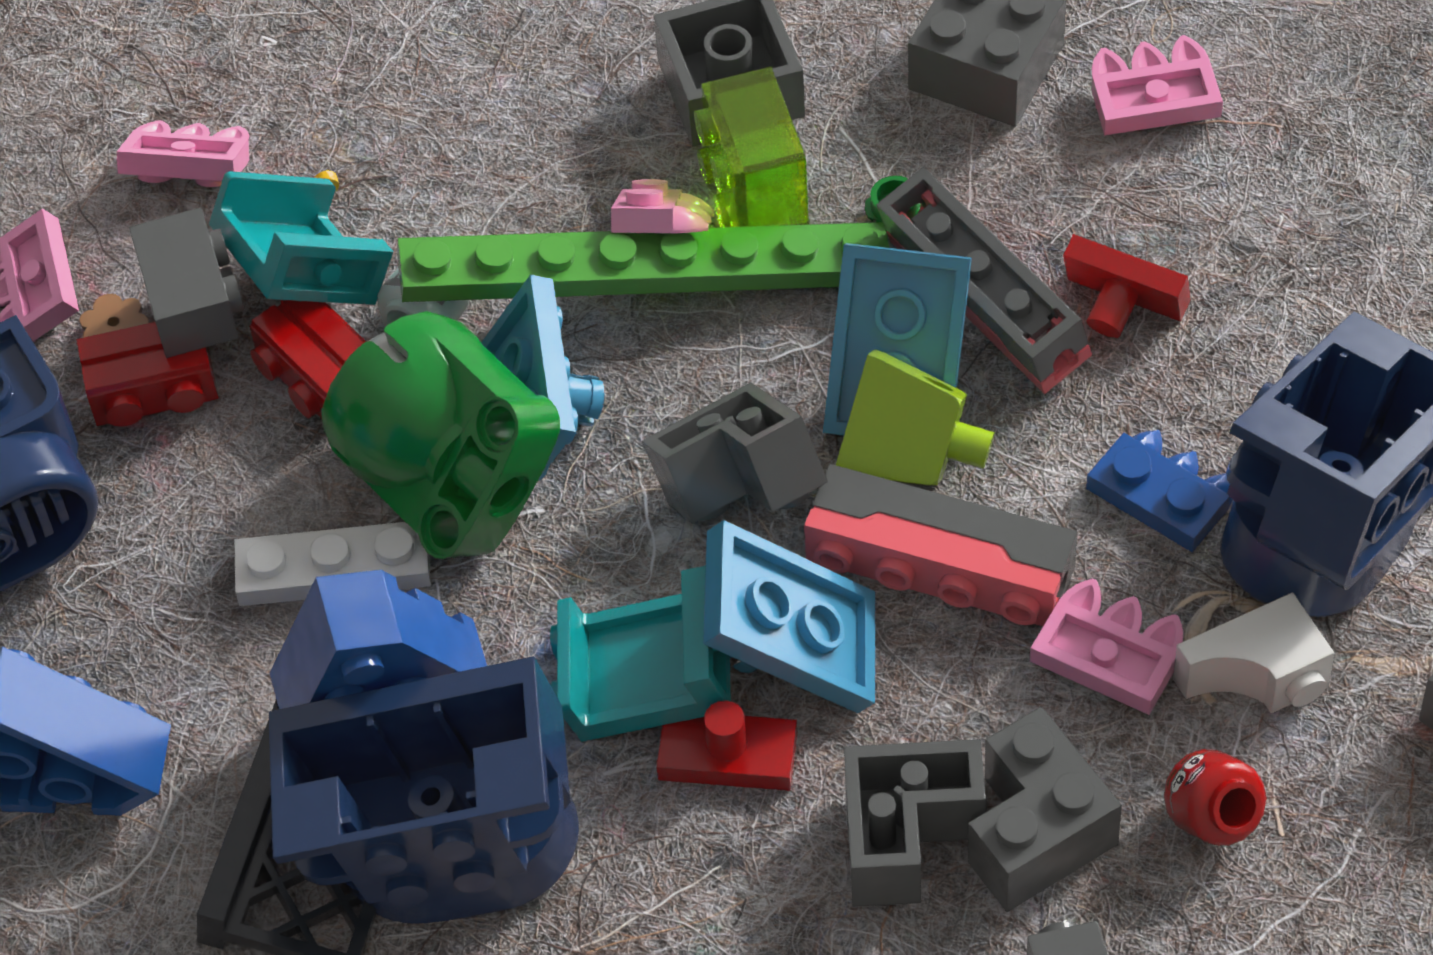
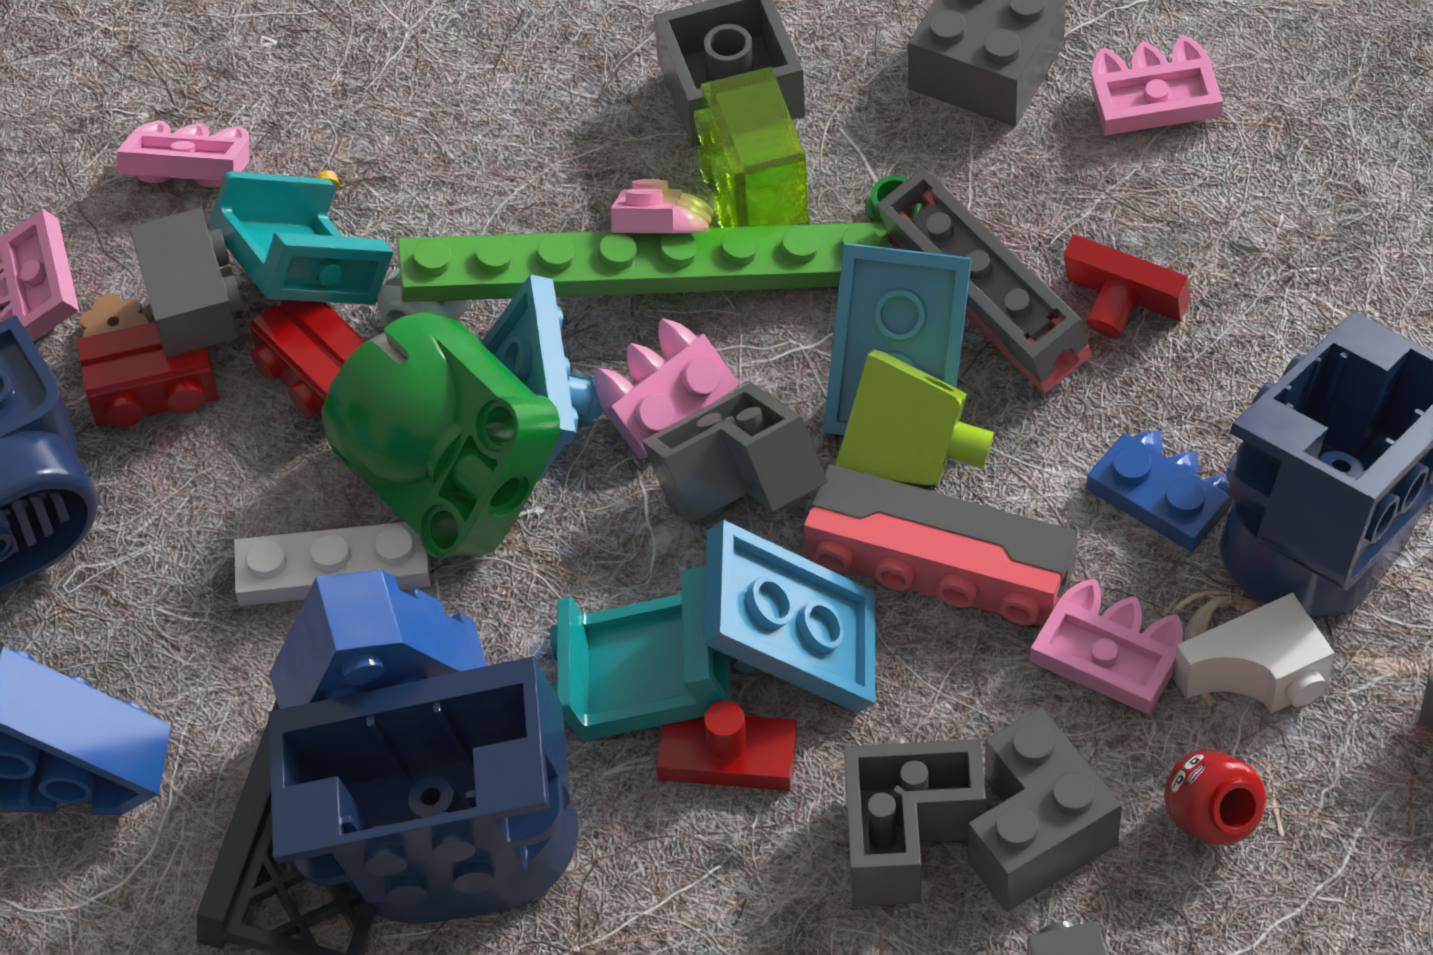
none -> bright pink plate [595,319,740,460]

